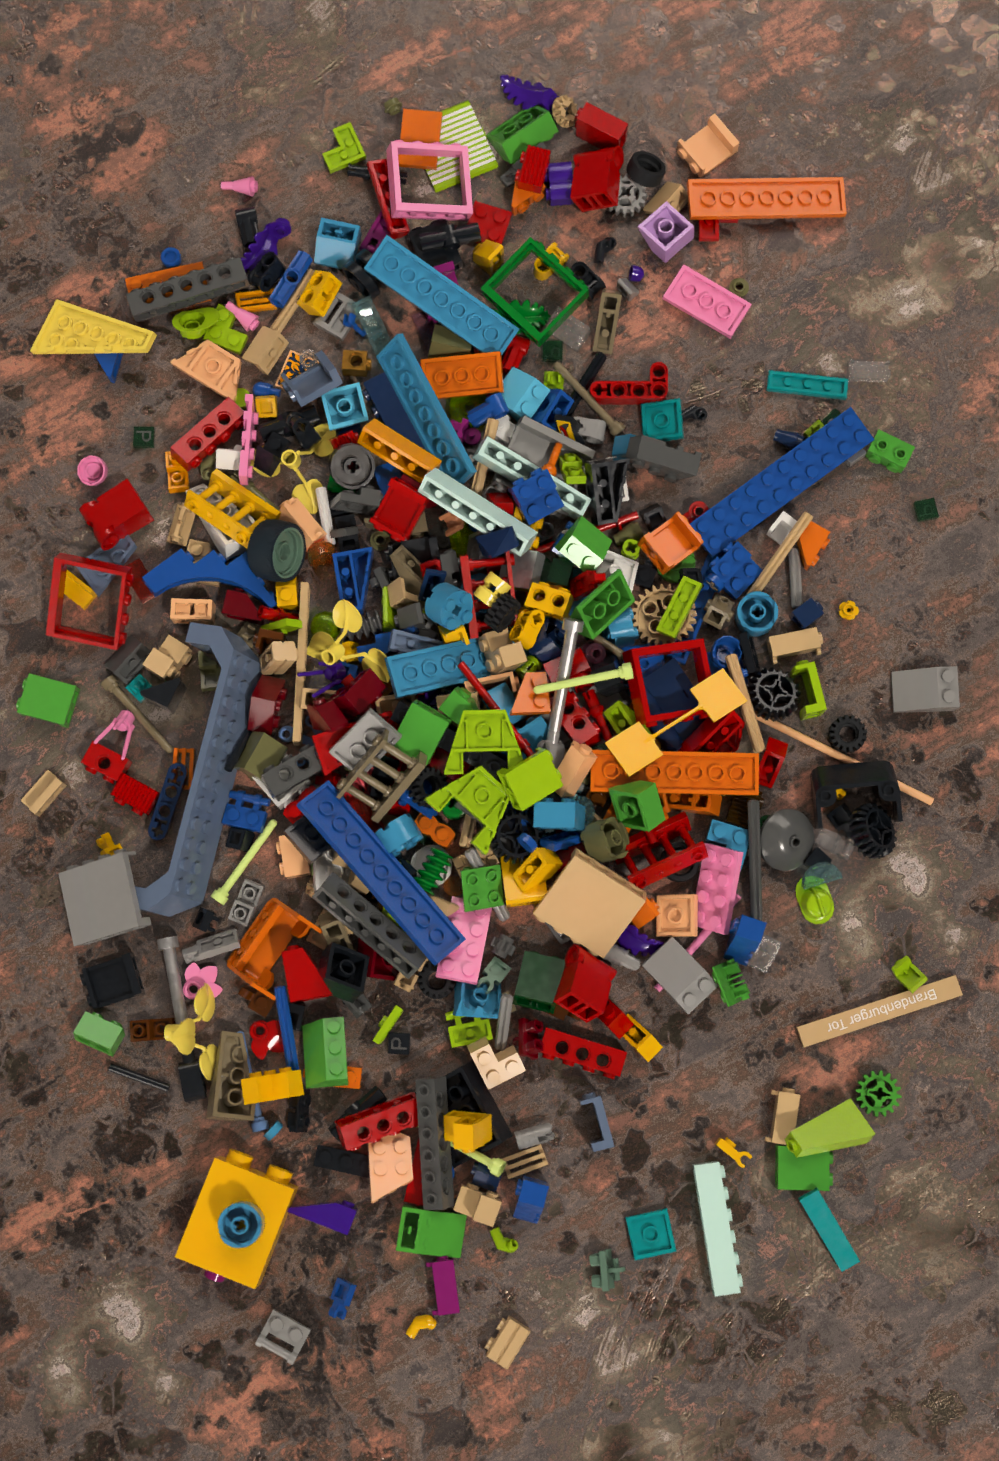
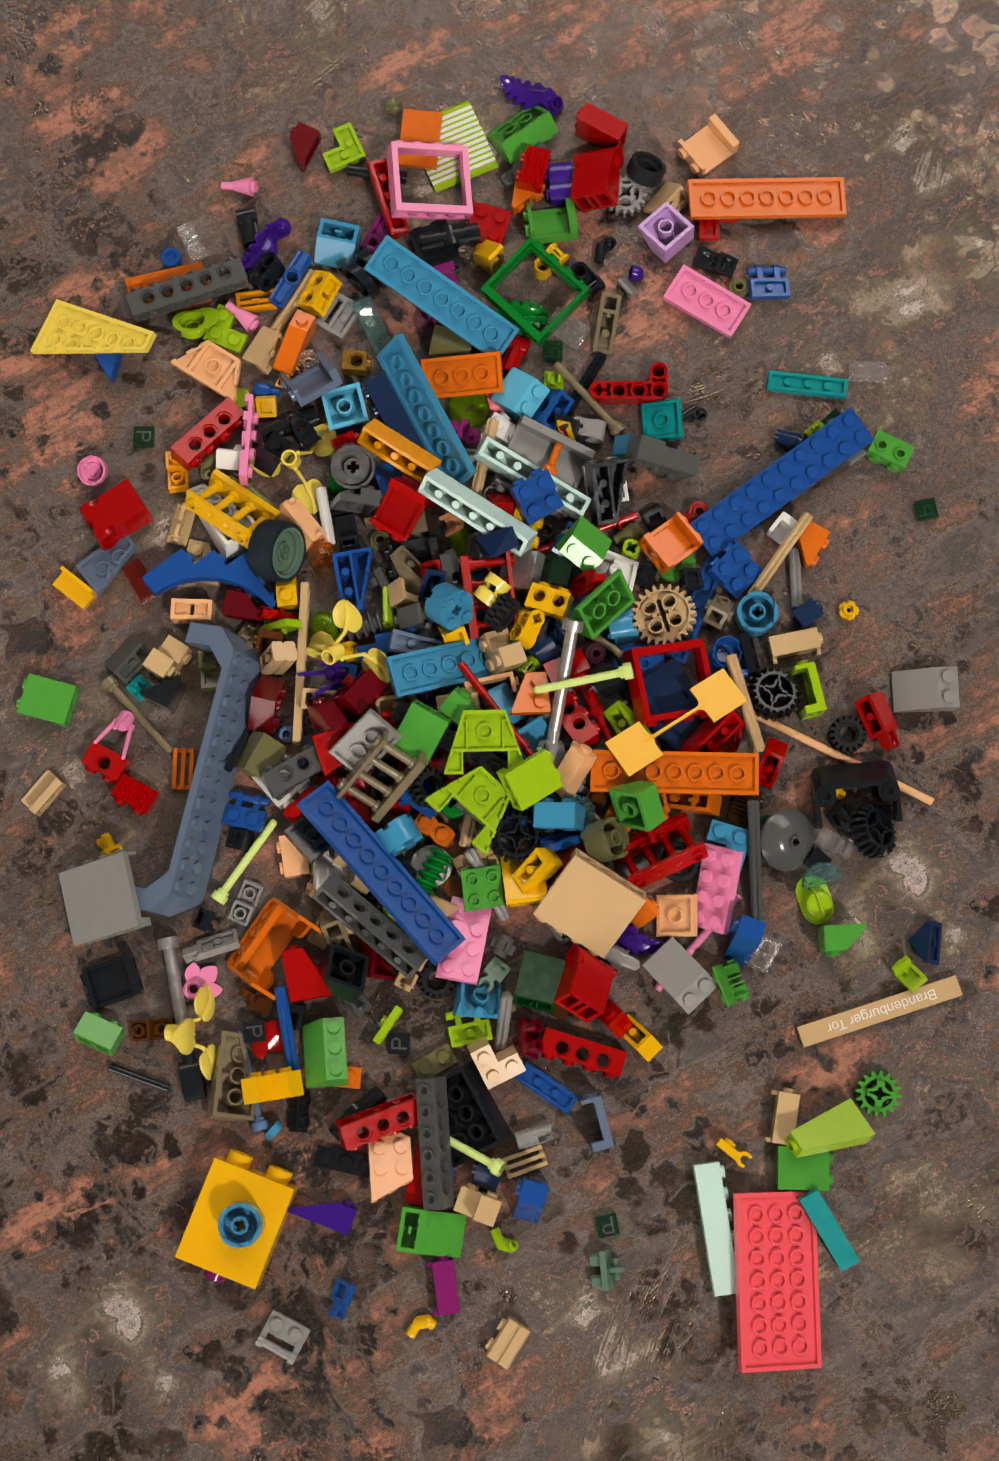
red window [46,552,134,650] -> none
dark blue beam [148,763,188,840] -> none
dark grey tile [330,526,359,538] -> none
blue hand [343,313,365,337] -> none
yellow brick [444,1110,492,1153] -> none
blue piece [467,393,510,428] -> none
blue tile [517,833,537,853] -> none
tan gear [552,95,578,128] -> none
lime slope [558,453,586,484] -> none
teal tile [625,1208,676,1260] -> none
lime plate [656,575,702,640] -> none
blue tile [704,573,725,593] -> none
none -> clear leg [176,221,208,263]
none -> black tile [243,1020,267,1043]
none -> orange slope [273,309,316,376]
none -> dark red slope [289,122,322,173]
none -> olive plate [411,1043,458,1078]
none -> blue tile [515,1061,579,1114]
none -> bright green panel [523,198,578,244]
none -> clear green tile [595,1212,620,1239]
none -> black slope [692,245,739,278]
none -> coral plate [733,1190,822,1373]
none -> blue plate [746,265,791,300]
none -> bright green slope [817,924,867,957]
none -> red hinge [854,691,899,751]
none -> dark blue slope [908,921,942,965]

